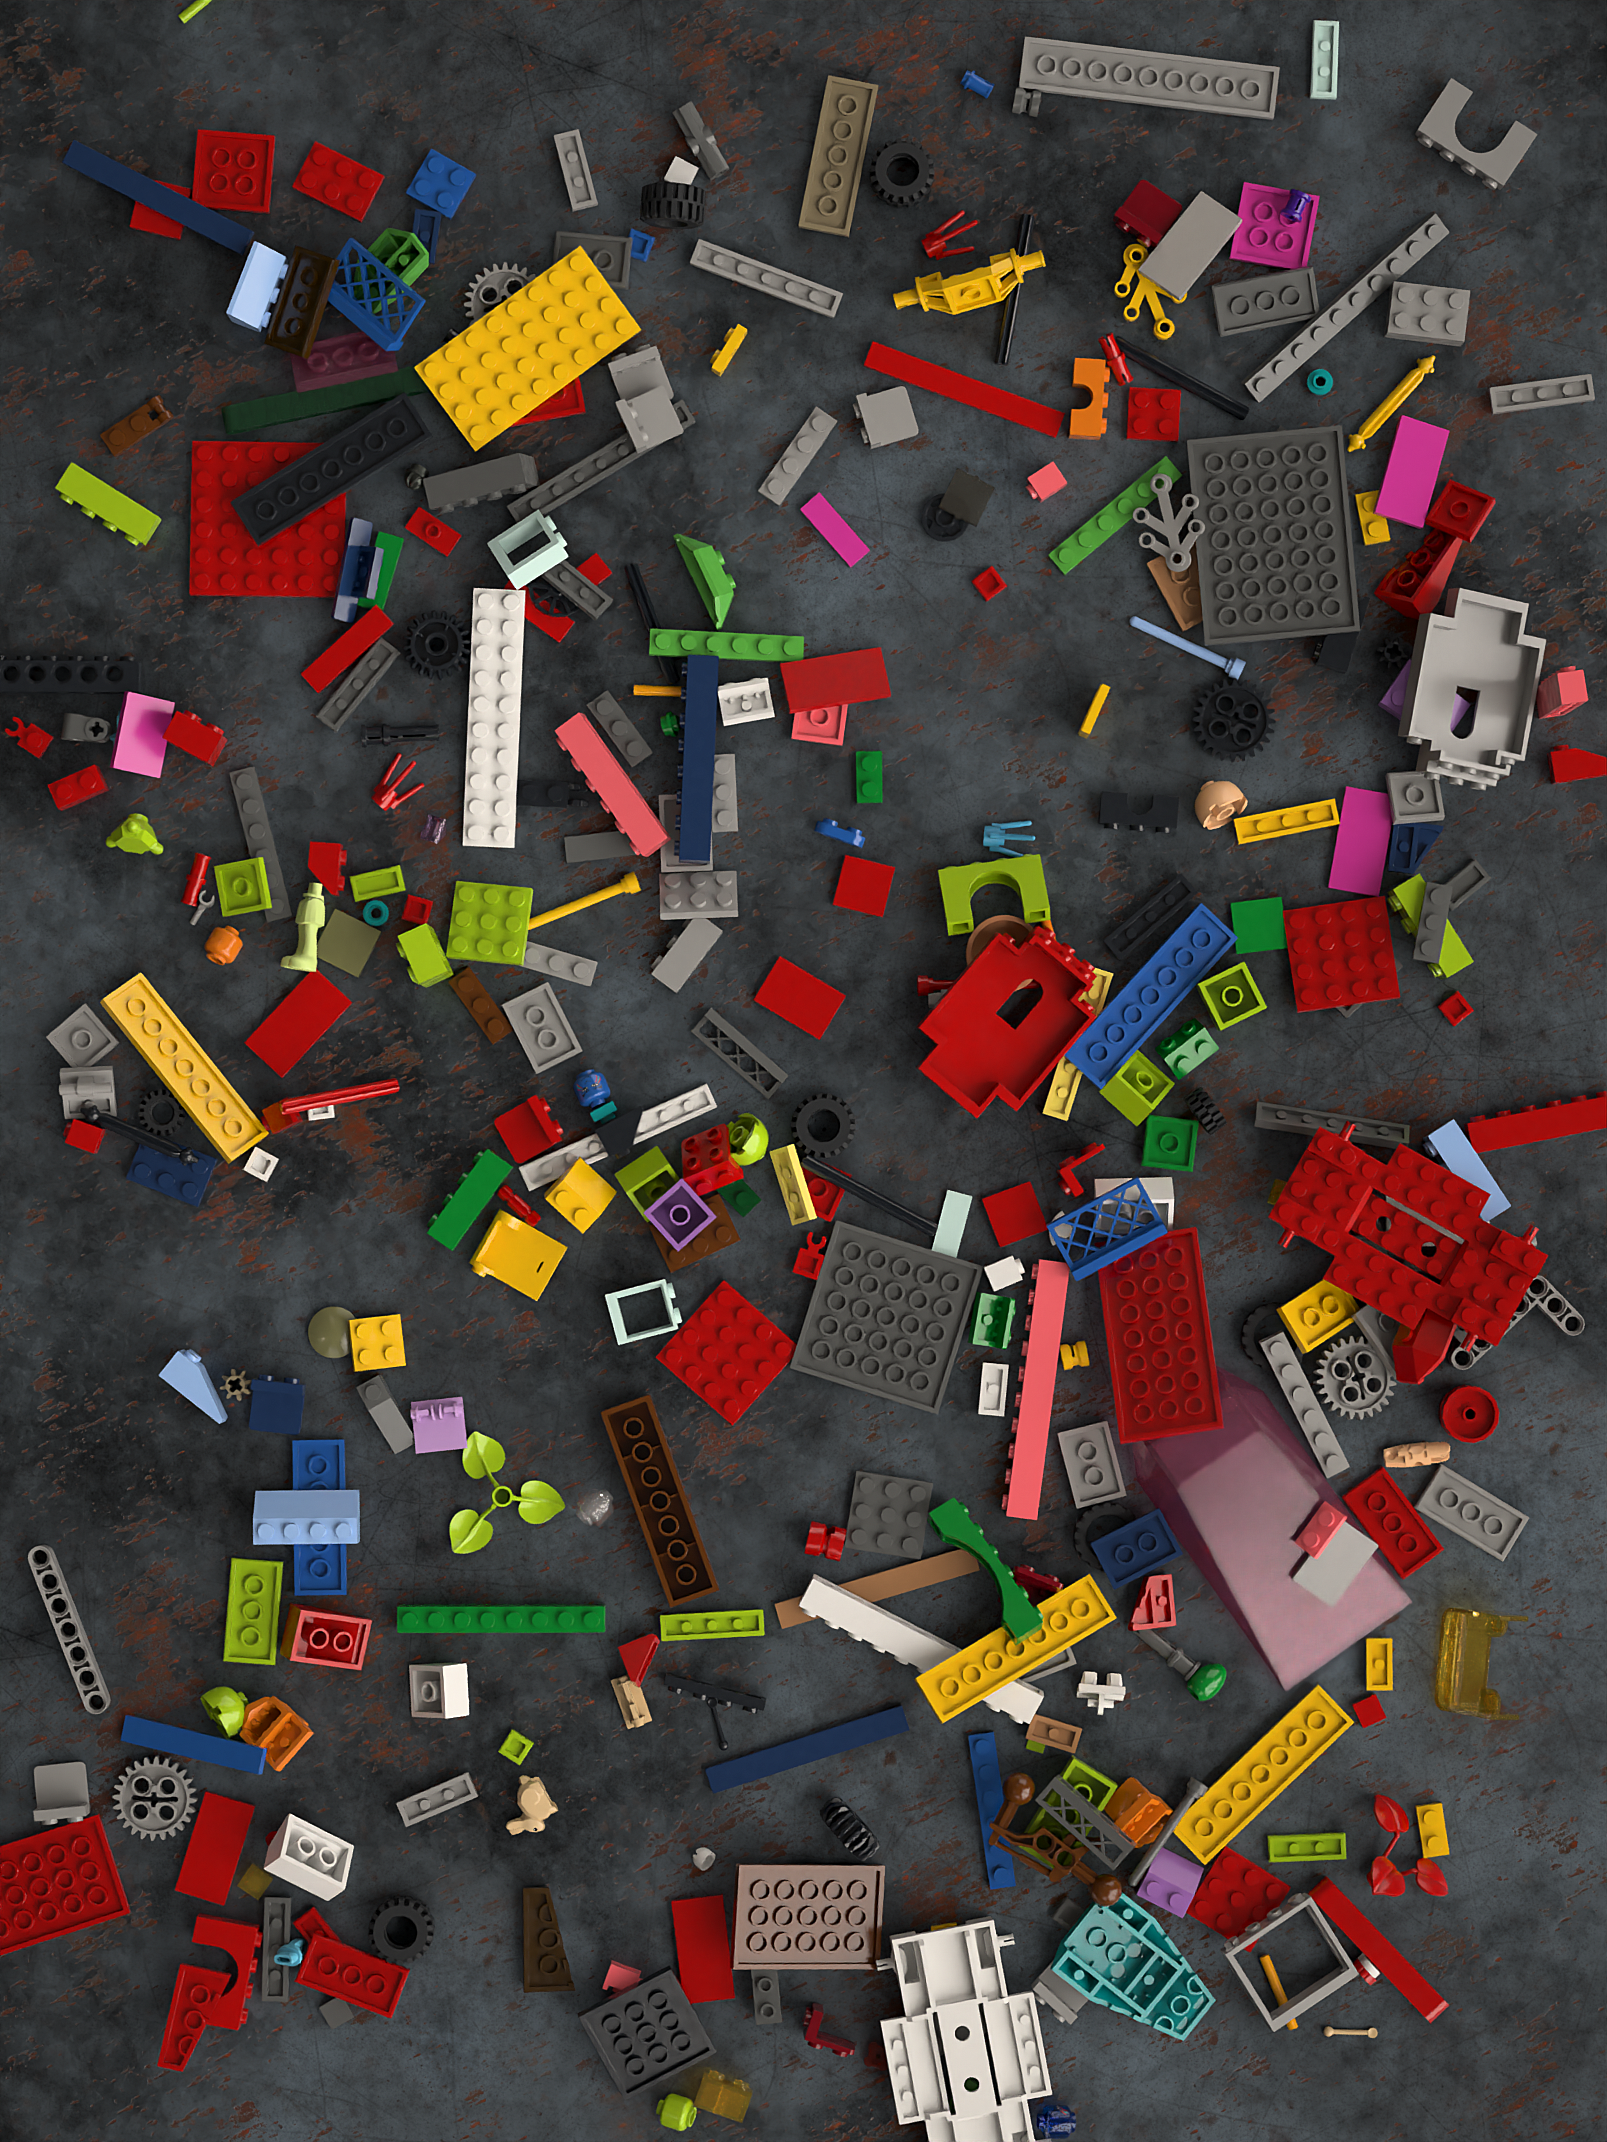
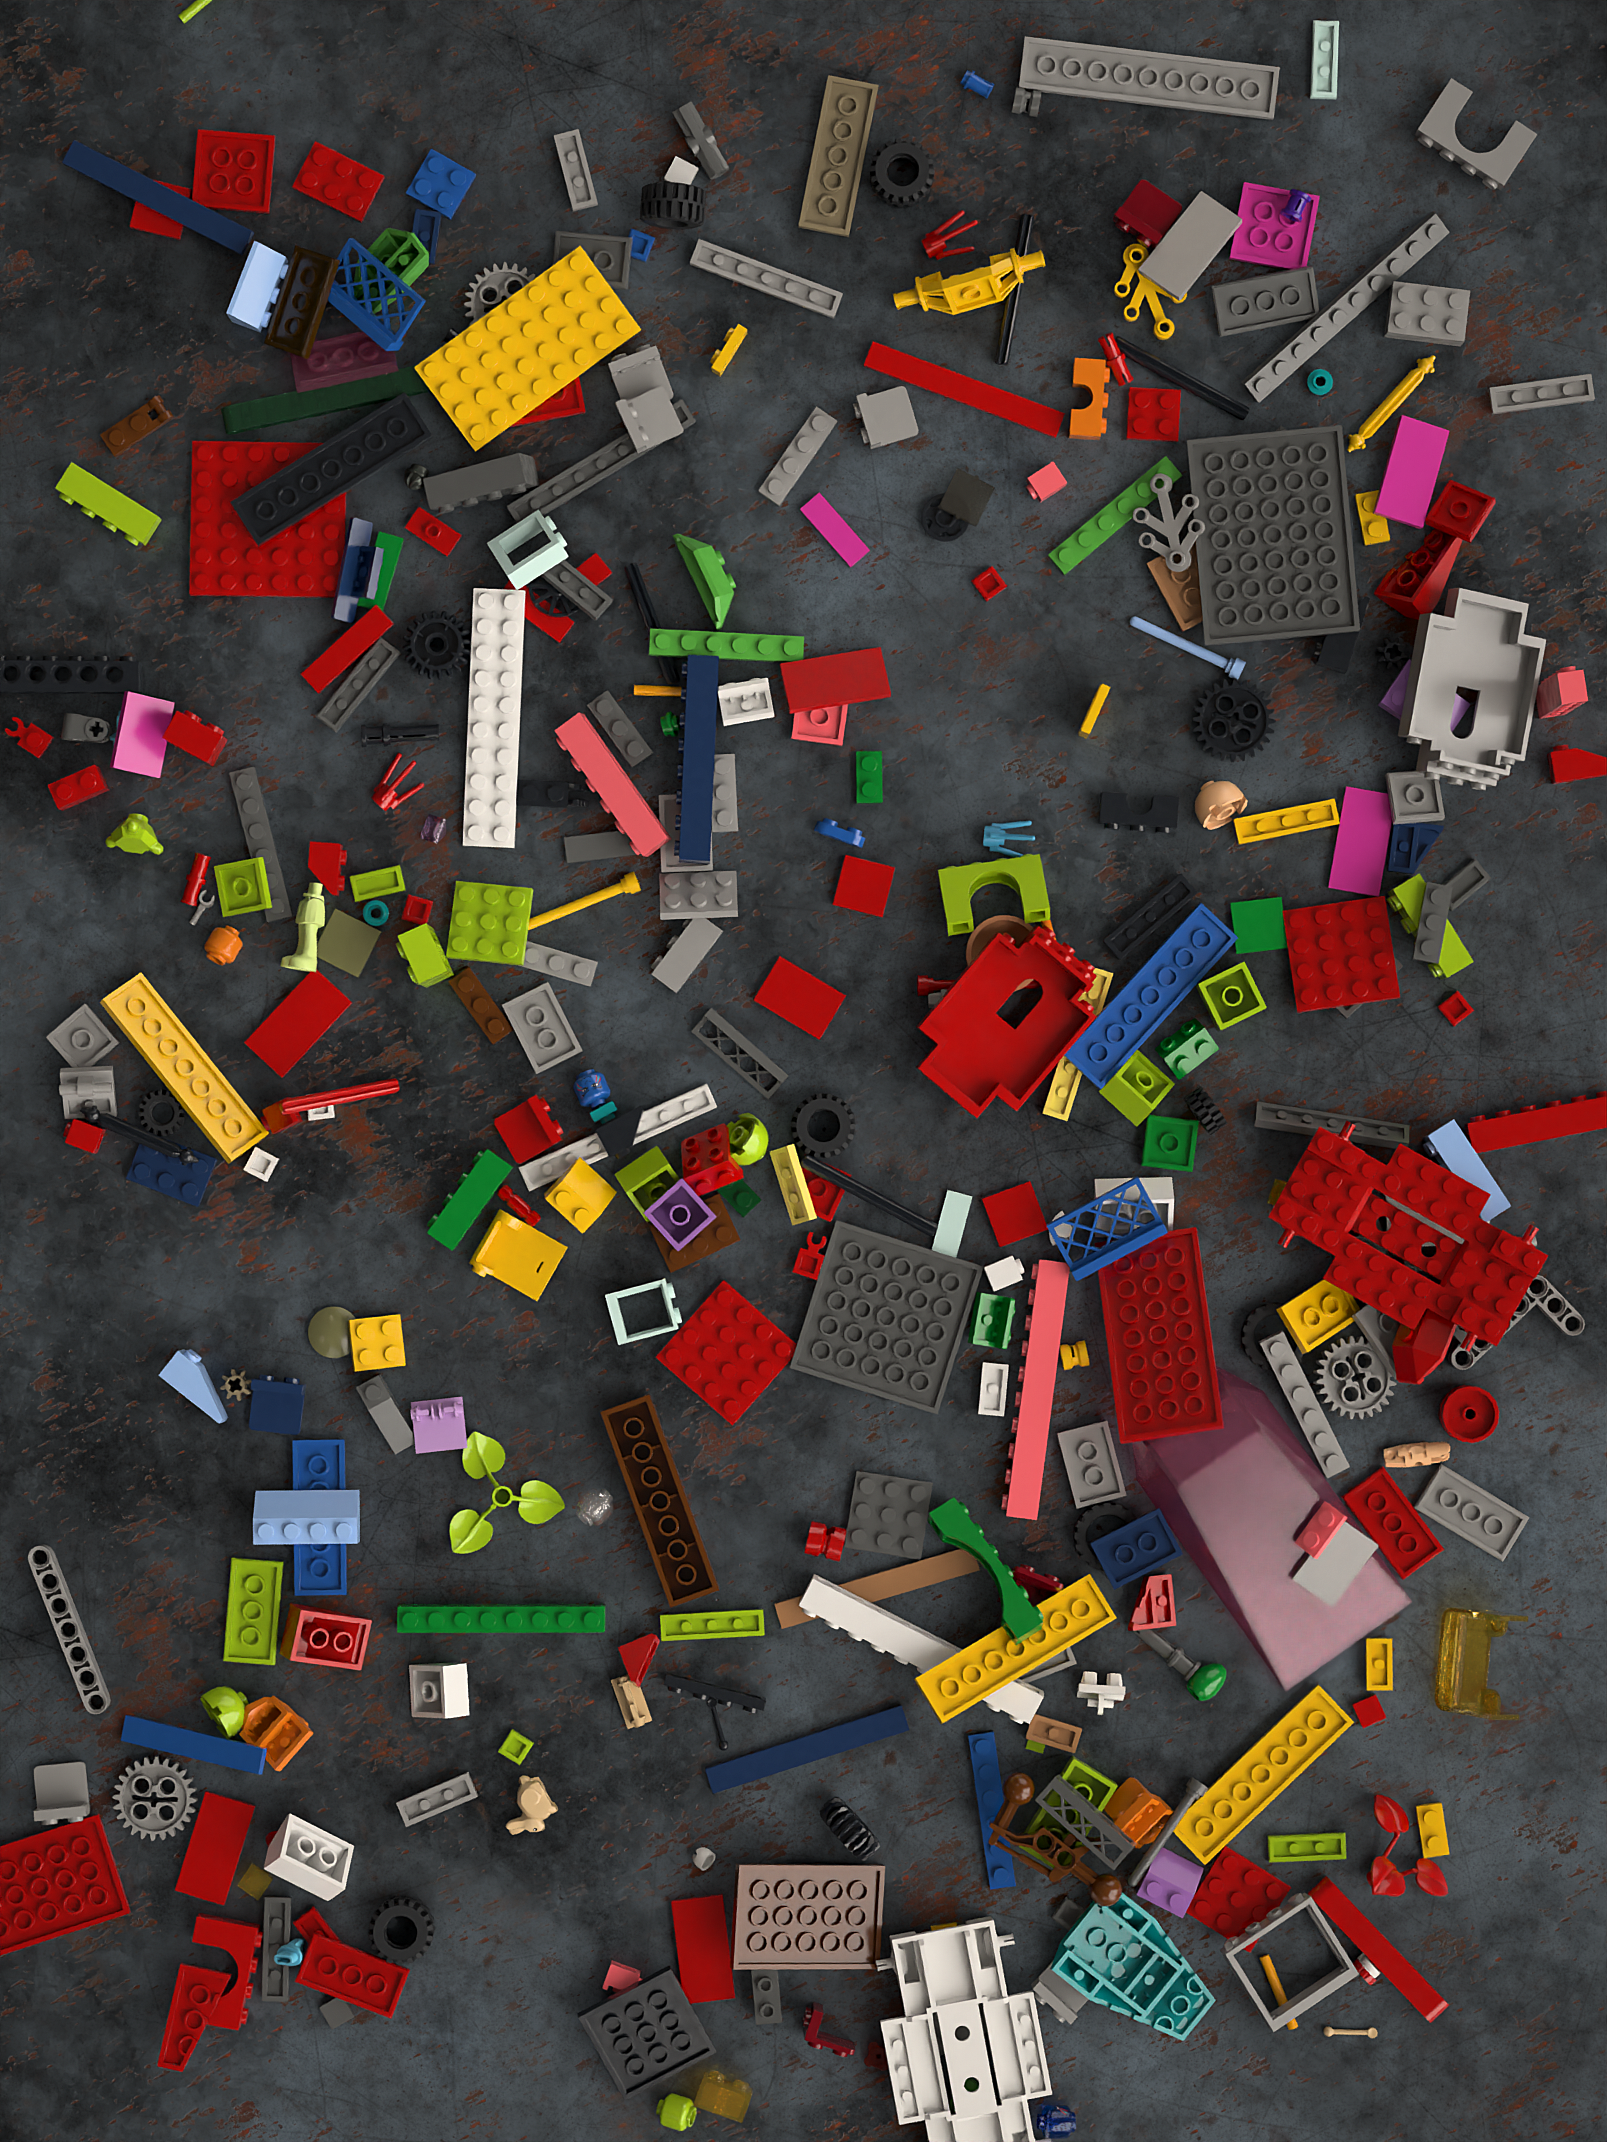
dark brown wing [522,1887,576,1993] -> none
red bracket [1056,1142,1105,1197] -> none

